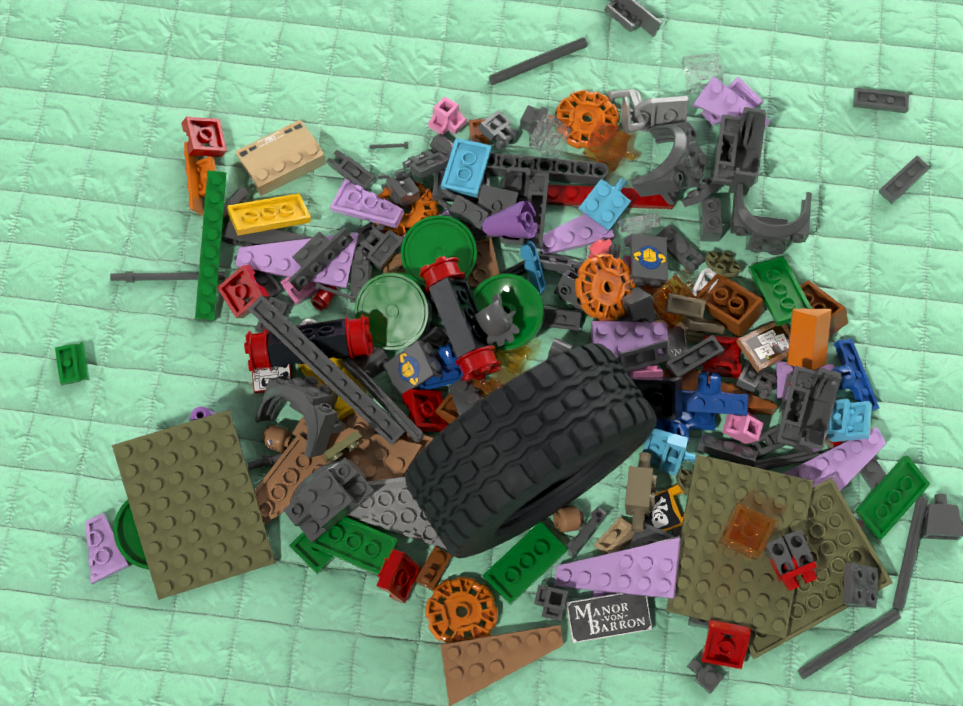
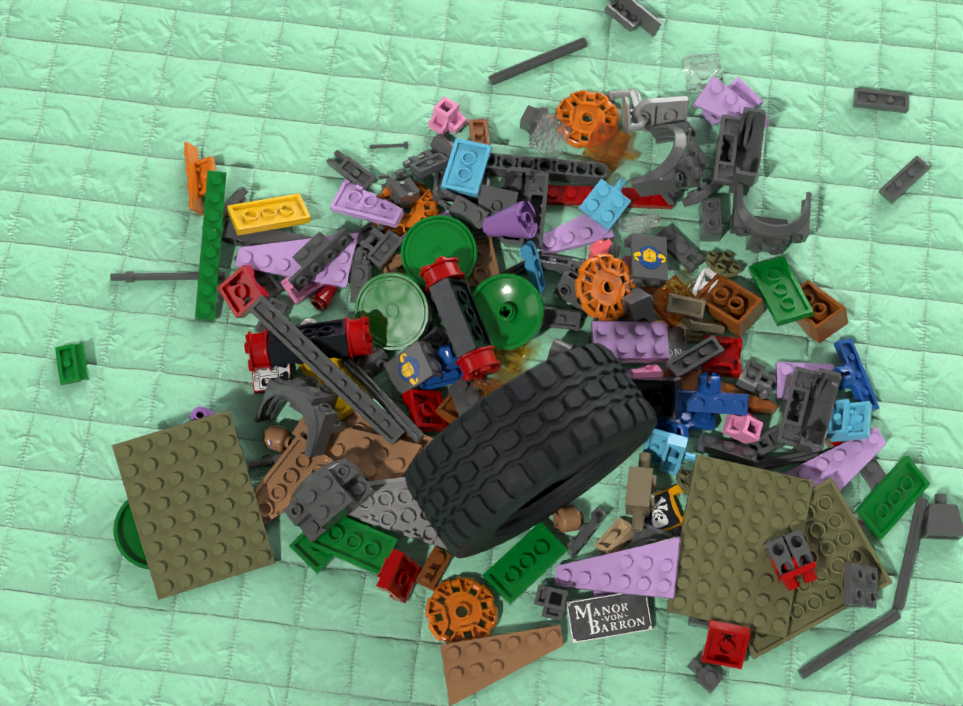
lavender wing [85,513,129,585] -> none
red brick [181,116,227,157] -> none
tan piece [235,120,326,197] -> none
dark grey piece [315,282,354,300] -> none
olive plate [321,430,362,464] -> none
dark grey piece [475,293,519,347] -> none
dark grey plate [478,110,519,149] -> none
dark grey plate [618,339,674,372] -> none
clear orange brick [718,503,776,560] -> none
tile [736,321,790,373] -> none
orange slope [787,309,831,370] -> none

